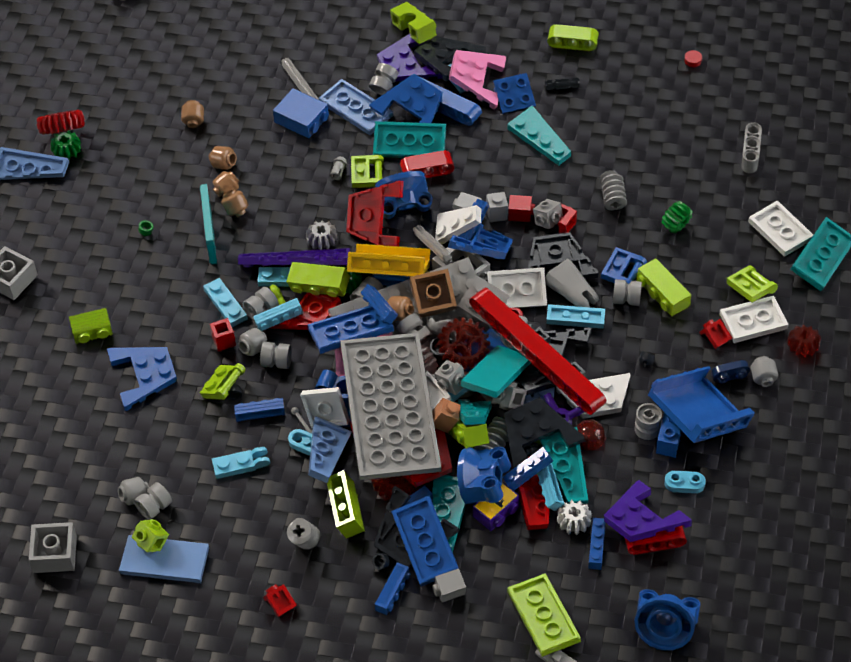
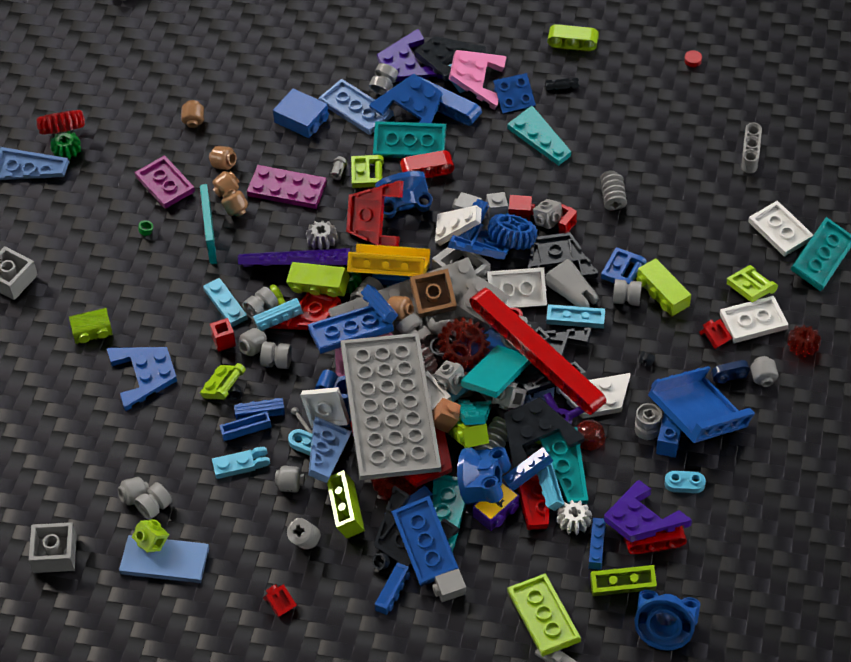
medium azure plate [258,267,291,286] -> none
light grey axle [281,58,319,100] -> none
lime arch [390,2,437,44] -> none
light grey axle [413,225,452,262] -> none
green gear [662,201,693,234] -> none
none -> magenta plate [135,155,195,209]
none -> blue piece [219,411,271,441]
none -> magenta plate [247,165,327,209]
none -> light grey head [275,466,305,493]
none -> blue gear [487,213,538,250]
none -> lime brick [590,565,657,596]

